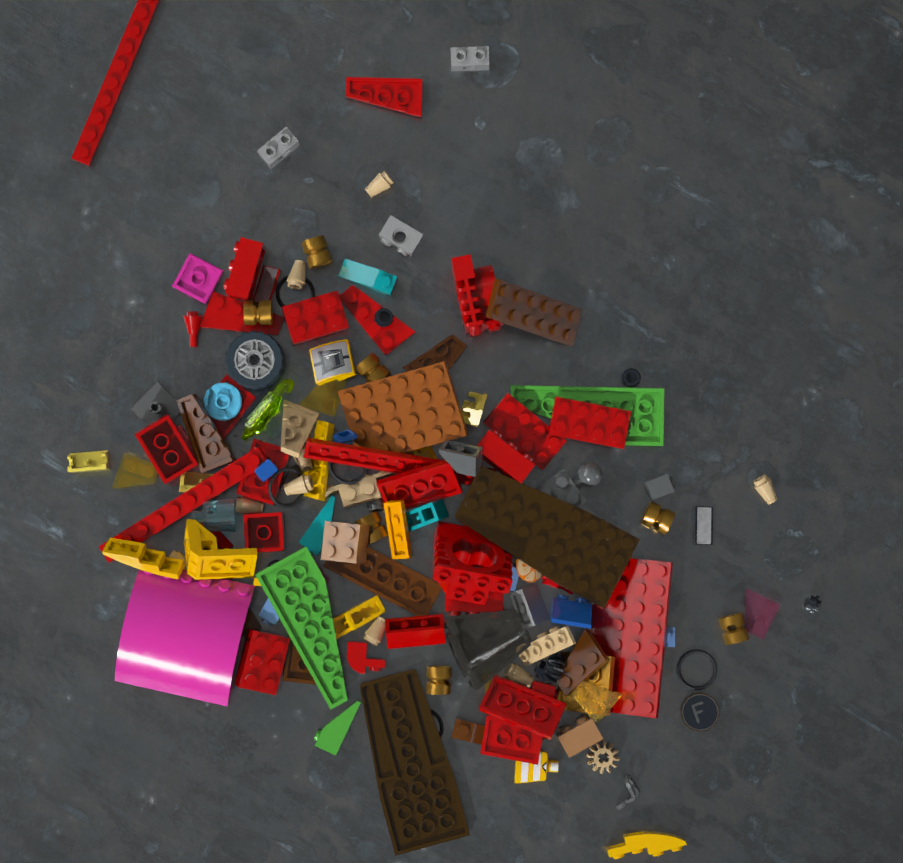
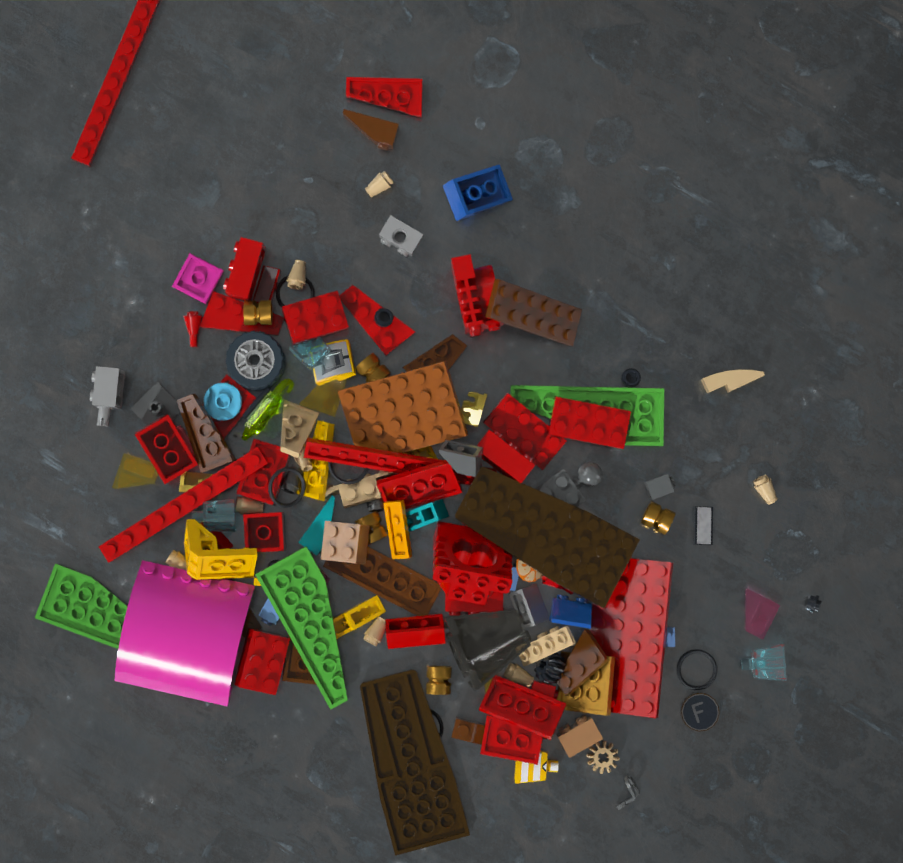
light yellow hinge [67,450,110,473] -> none
yellow slope [102,537,185,579] -> none
blue slope [255,459,278,482] -> none
light grey brick [257,127,300,169] -> none
tan cone [284,474,314,496] -> none
pearl gold wheel [301,235,333,269] -> none
bright green slope [314,700,362,756] -> none
blue slope [333,429,358,444] -> none
teal slope [338,259,398,297] -> none
red brick [347,641,386,674] -> none
light grey brick [451,46,489,71] -> none
clear yellow wing [571,680,622,722] -> none
yellow slope [606,831,687,859] -> none
pearl gold wheel [719,613,749,645] -> none
none -> bright green wing [35,564,128,649]
none -> light grey brick [90,366,125,427]
none -> clear light blue slope [288,337,331,371]
none -> reddish brown slope [342,109,399,151]
none -> blue slope [443,164,513,221]
none -> tan slope [701,370,765,394]
none -> clear light blue torso [741,643,787,681]

